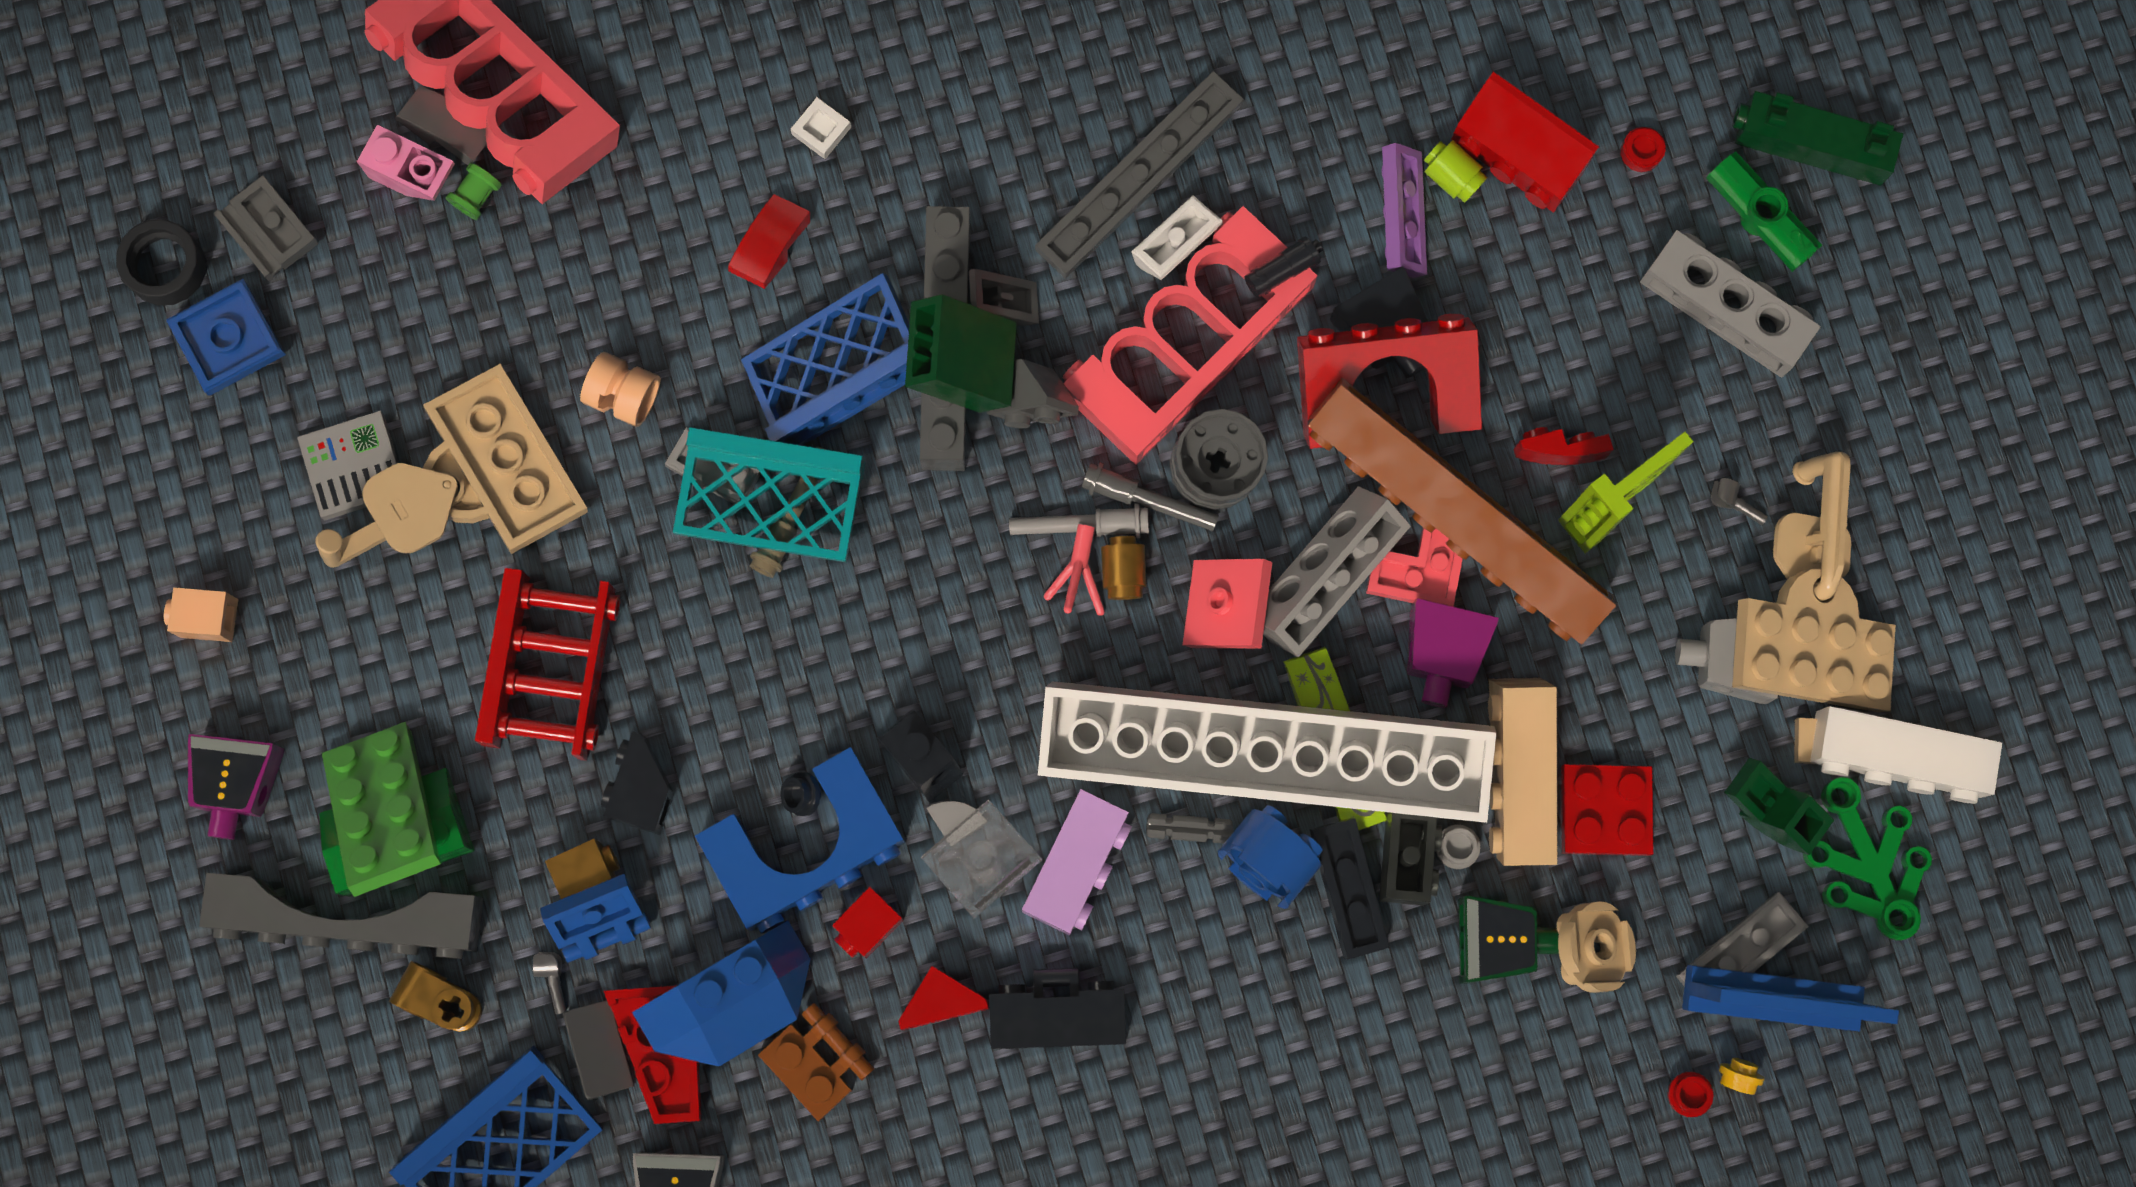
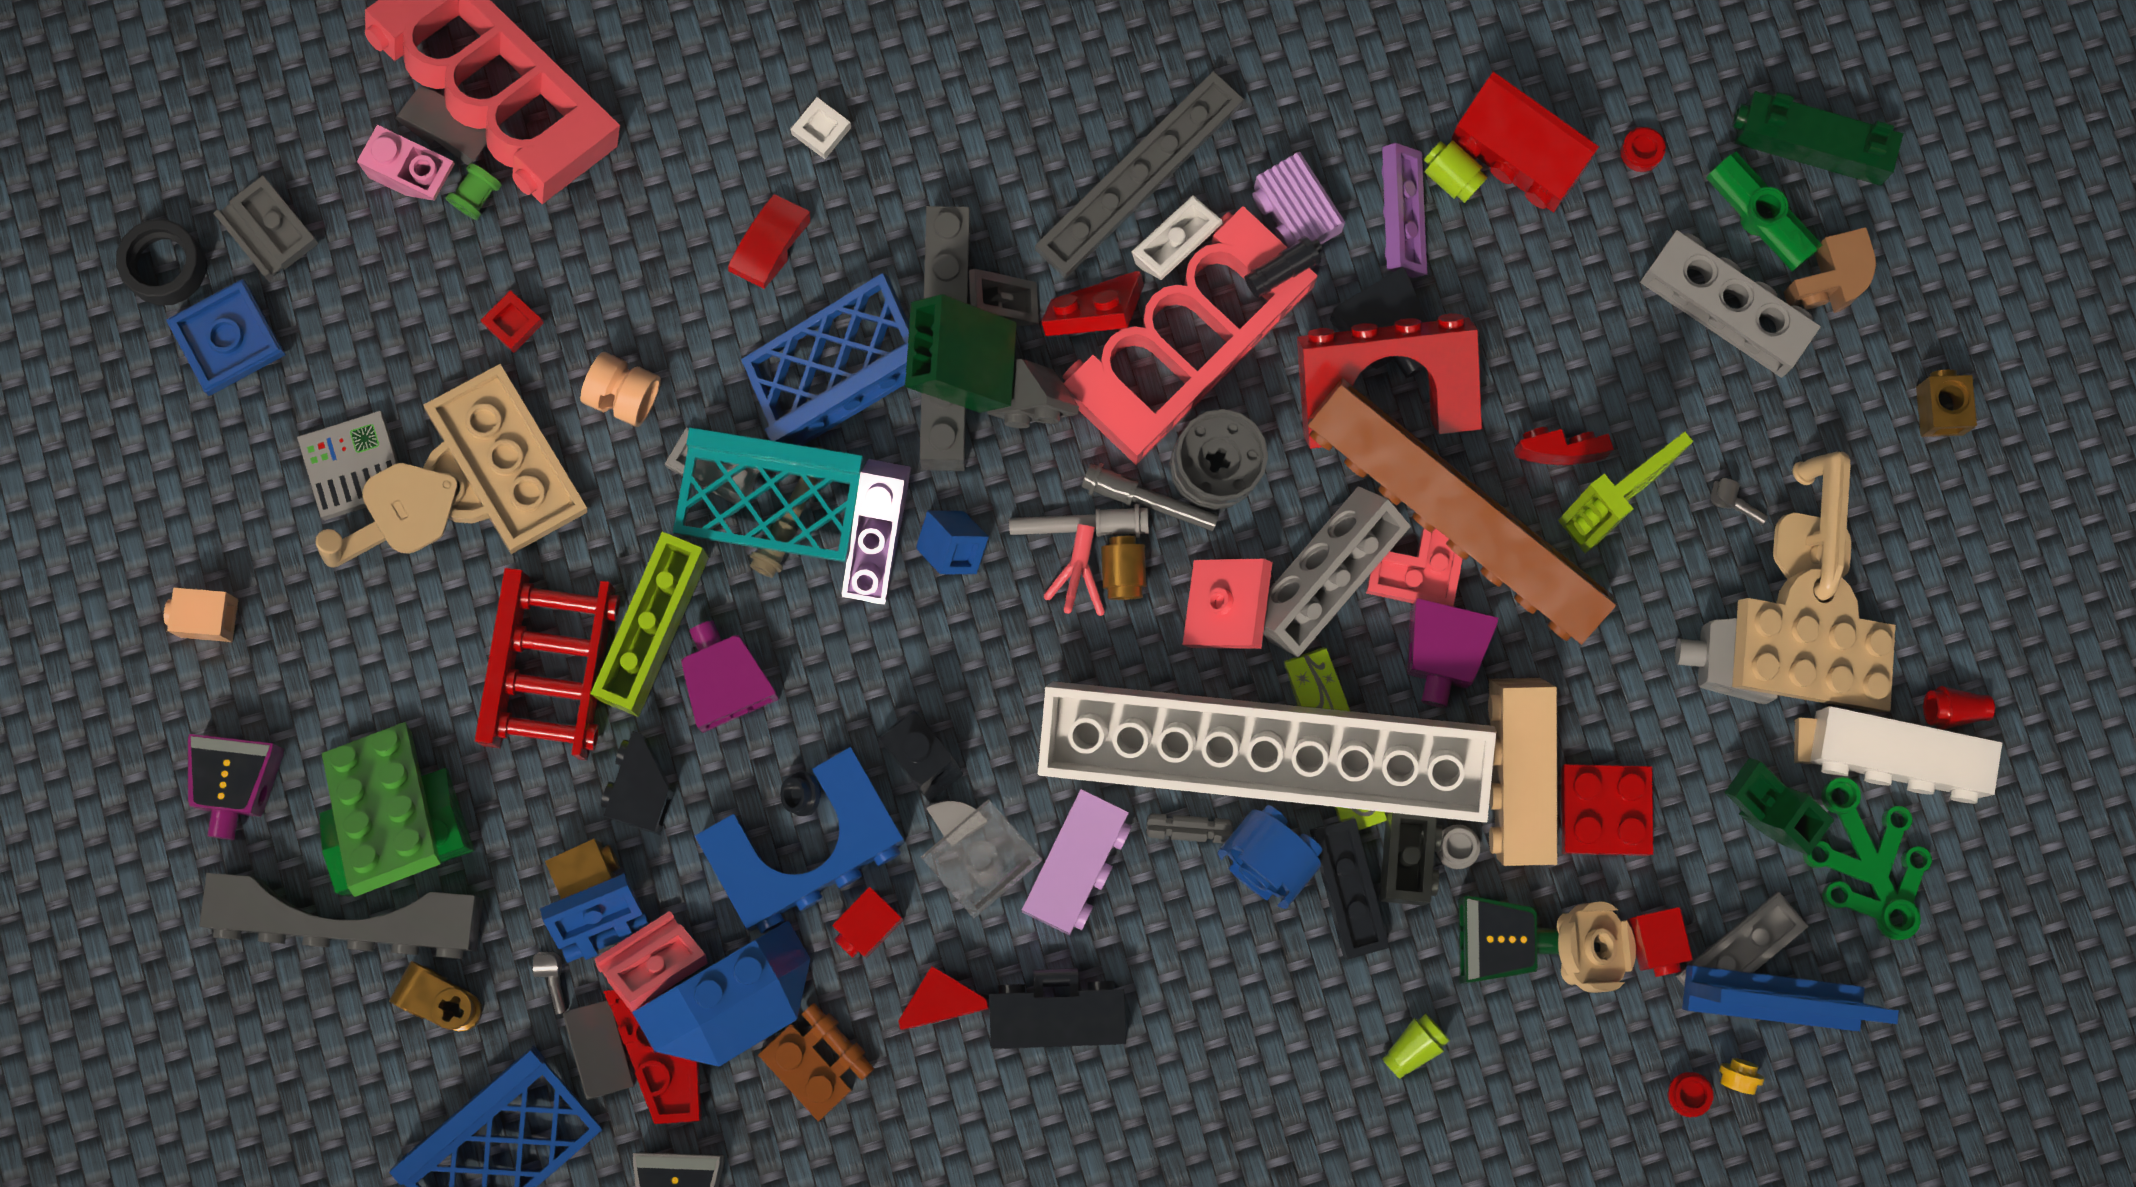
none -> red plate [480,290,544,353]
none -> lime brick [590,532,709,717]
none -> coral plate [595,911,708,1012]
none -> magenta torso [681,620,779,733]
none -> slope [842,459,911,604]
none -> blue panel [917,510,989,574]
none -> red wing [1041,271,1144,336]
none -> lavender brick [1252,152,1345,247]
none -> lime cone [1382,1013,1450,1079]
none -> red brick [1628,907,1693,977]
none -> medium nougat brick [1784,227,1876,313]
none -> pearl gold brick [1916,370,1977,437]
none -> red cone [1923,686,1995,730]

